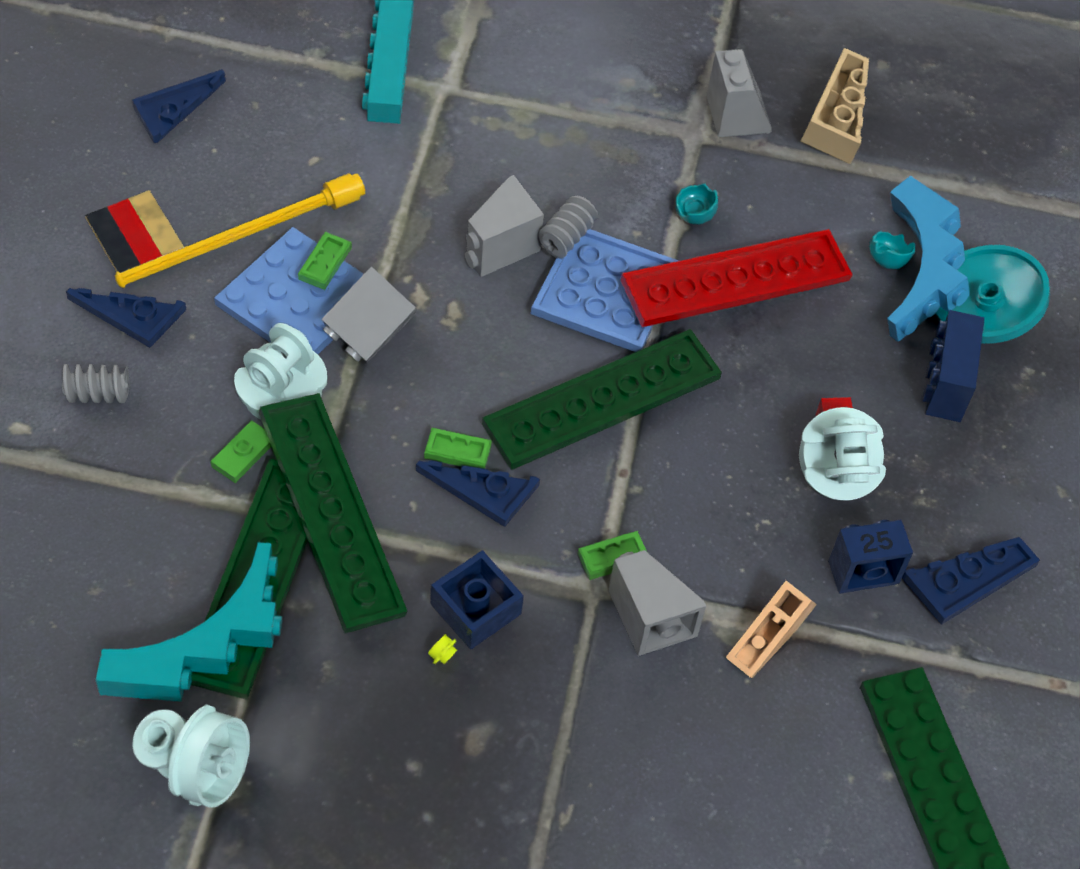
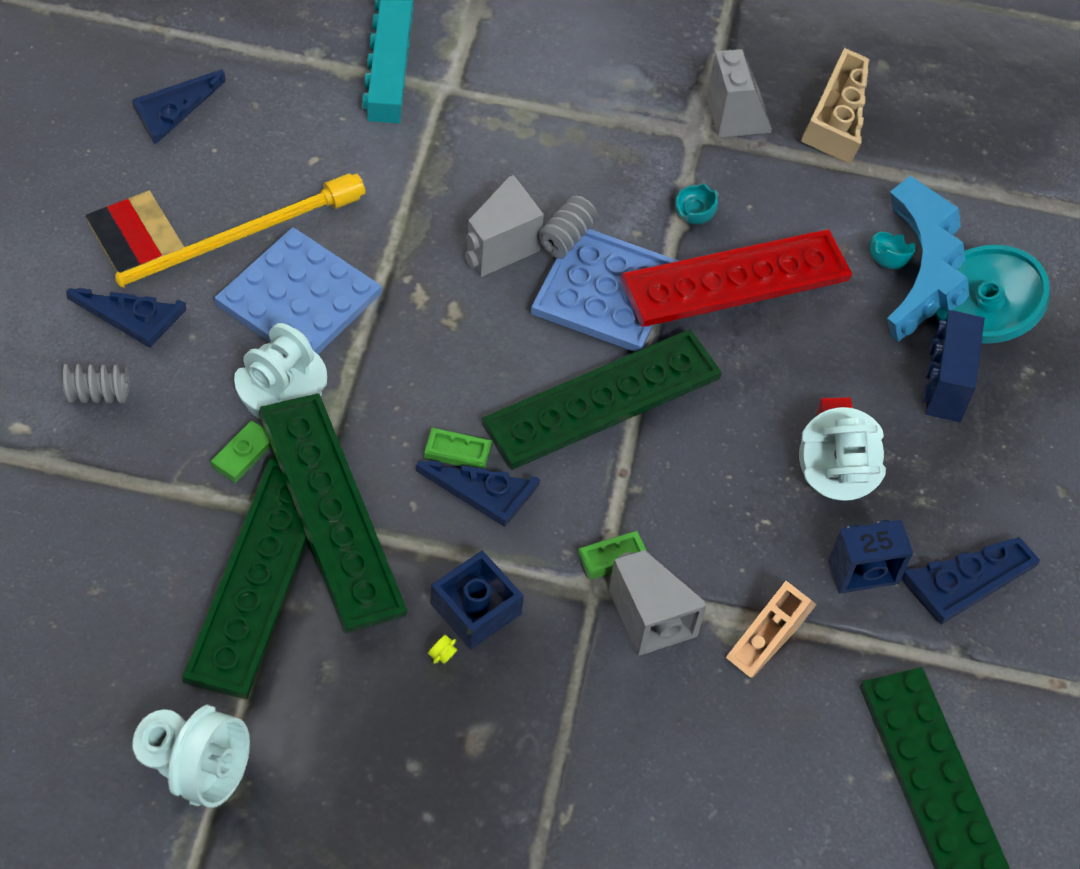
teal arch [96,542,282,702] -> none
bright green plate [298,232,352,290] -> none
light grey slope [321,266,416,363] -> none

